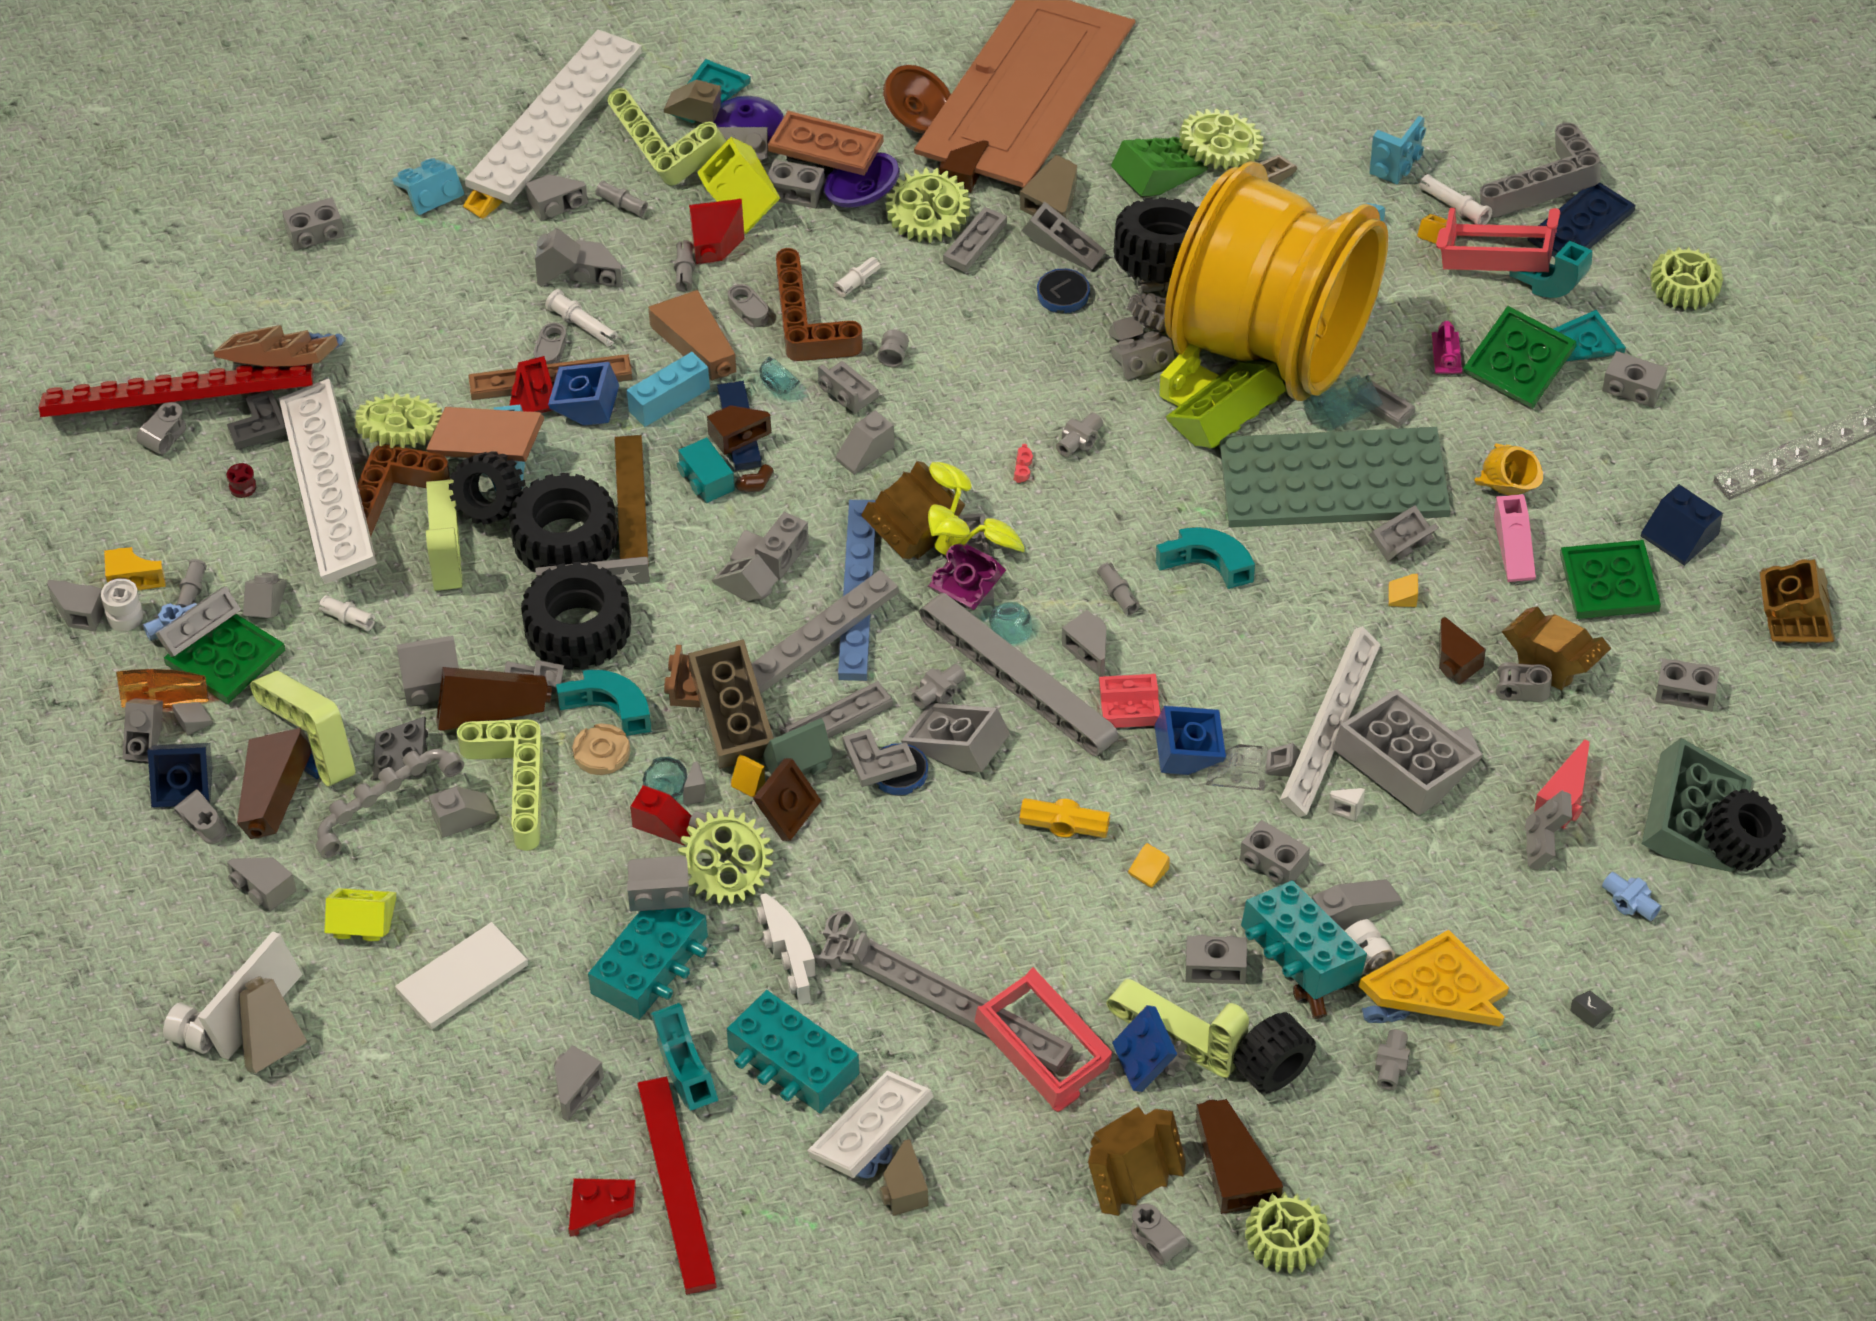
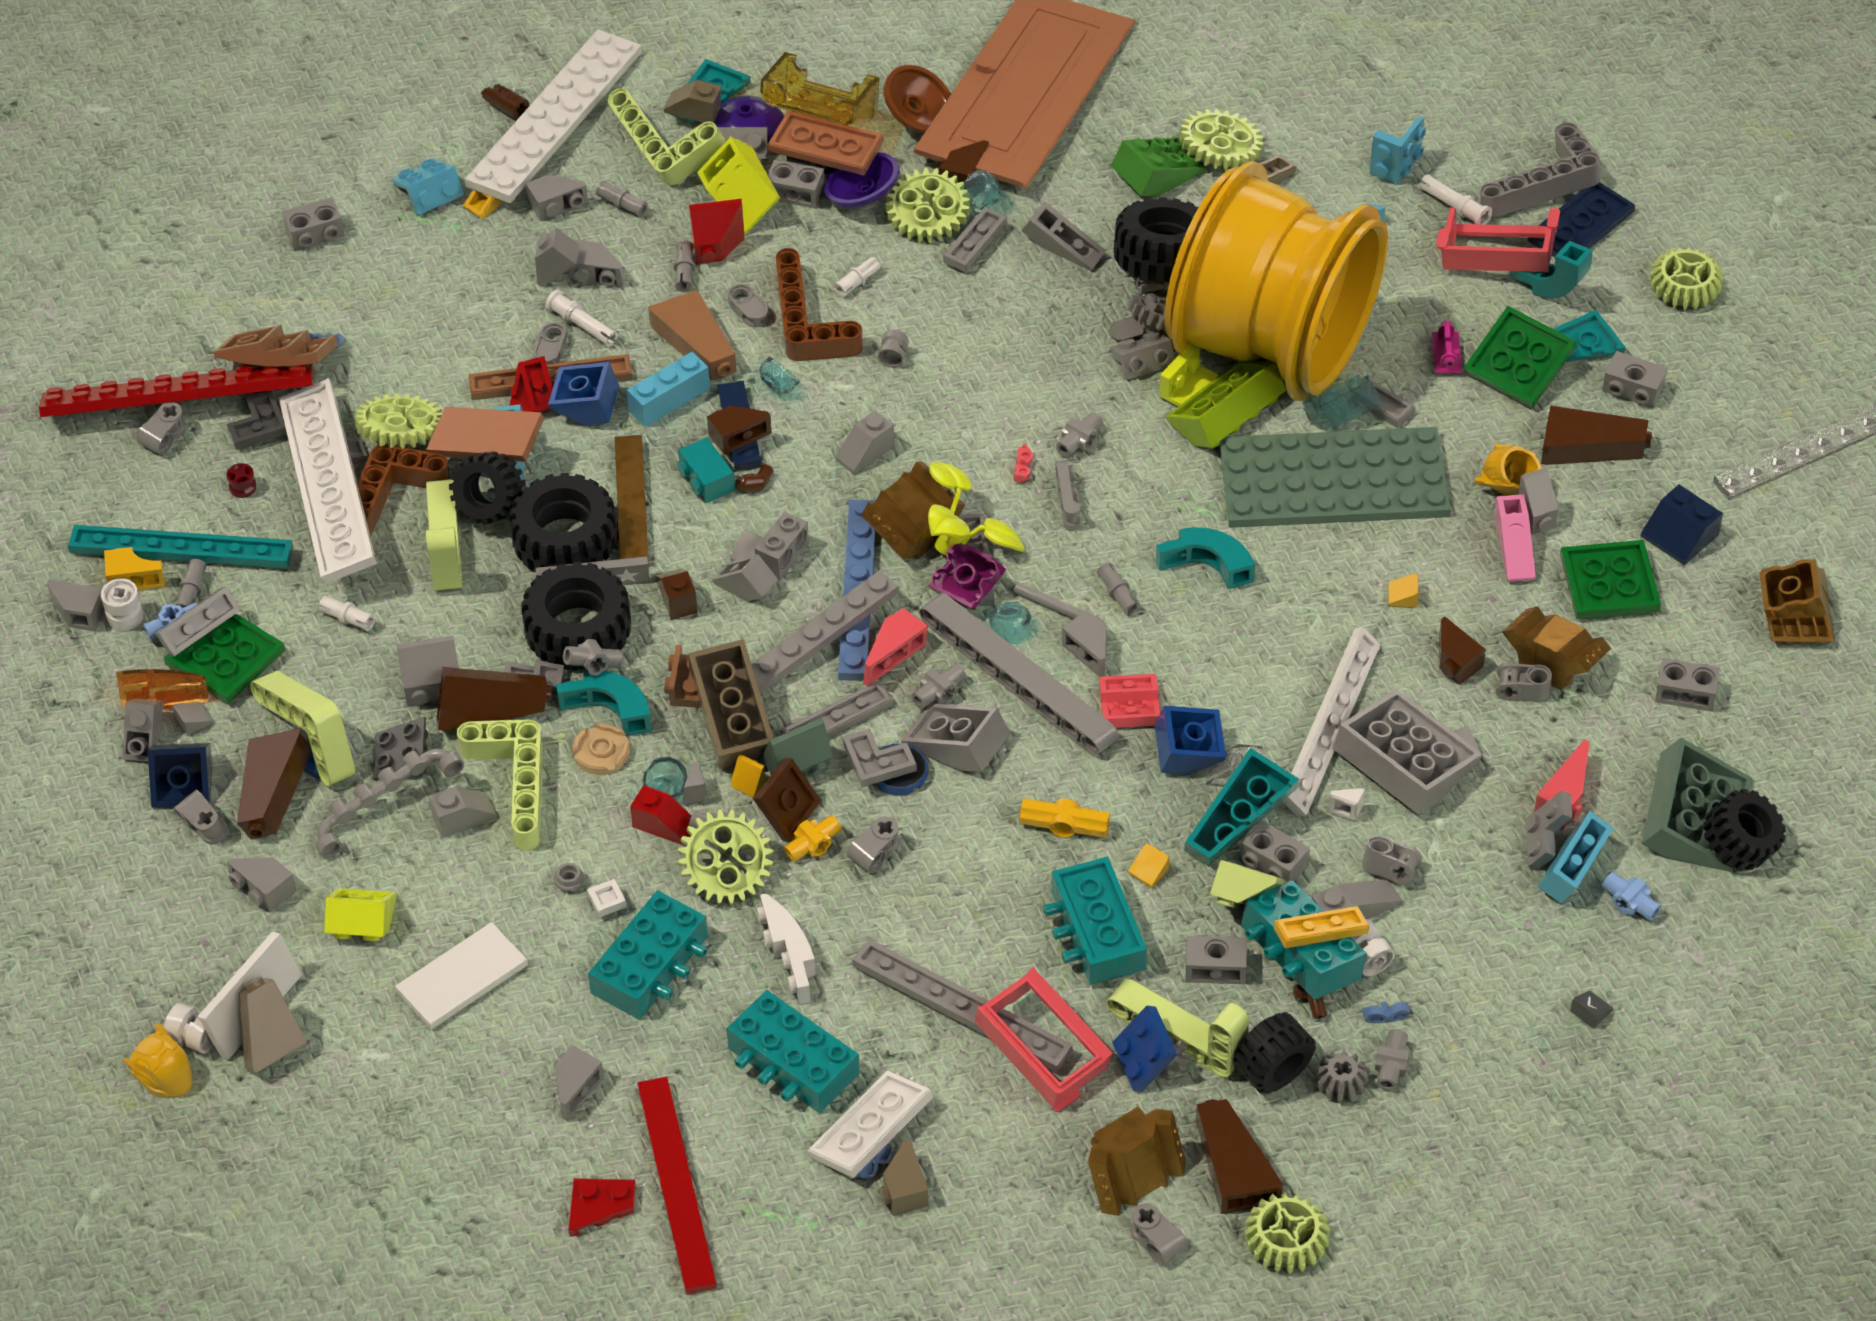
light grey slope [243,573,287,618] -> none
light grey bracket [627,856,690,912] -> none
teal arch [651,1003,719,1111] -> none
light grey piece [813,911,870,969] -> none
light grey bracket [818,361,879,413] -> none
dark tan slope [1020,155,1077,220] -> none
black tile [1037,268,1090,313] -> none
light grey slope [1266,743,1301,777] -> none
yellow wing [1359,930,1509,1026] -> none
light grey bracket [1369,505,1439,562] -> none
yellow slope [1417,214,1447,244] -> none
none -> teal plate [68,525,293,569]
none -> yellow helmet [123,1024,193,1098]
none -> reddish brown hinge [481,84,529,120]
none -> light grey plate [554,863,584,891]
none -> light grey axle [563,639,623,676]
none -> white plate [587,879,627,918]
none -> reddish brown slope [655,569,698,620]
none -> clear yellow windscreen [760,52,880,125]
none -> yellow axle [784,814,842,862]
none -> light grey piece [847,816,899,873]
none -> coral slope [863,608,928,687]
none -> clear light blue hair [965,169,1001,210]
none -> light grey bar [1014,582,1084,619]
none -> teal piece [1043,856,1147,985]
none -> light grey plate [1055,460,1080,531]
none -> teal wedge [1184,747,1300,866]
none -> yellowish green slope [1210,860,1286,908]
none -> yellow tile [1274,906,1370,948]
none -> light grey gear [1316,1049,1369,1103]
none -> light grey piece [1362,836,1422,885]
none -> light grey slope [1518,468,1559,535]
none -> medium azure brick [1537,811,1614,904]
none -> reddish brown slope [1541,406,1652,465]

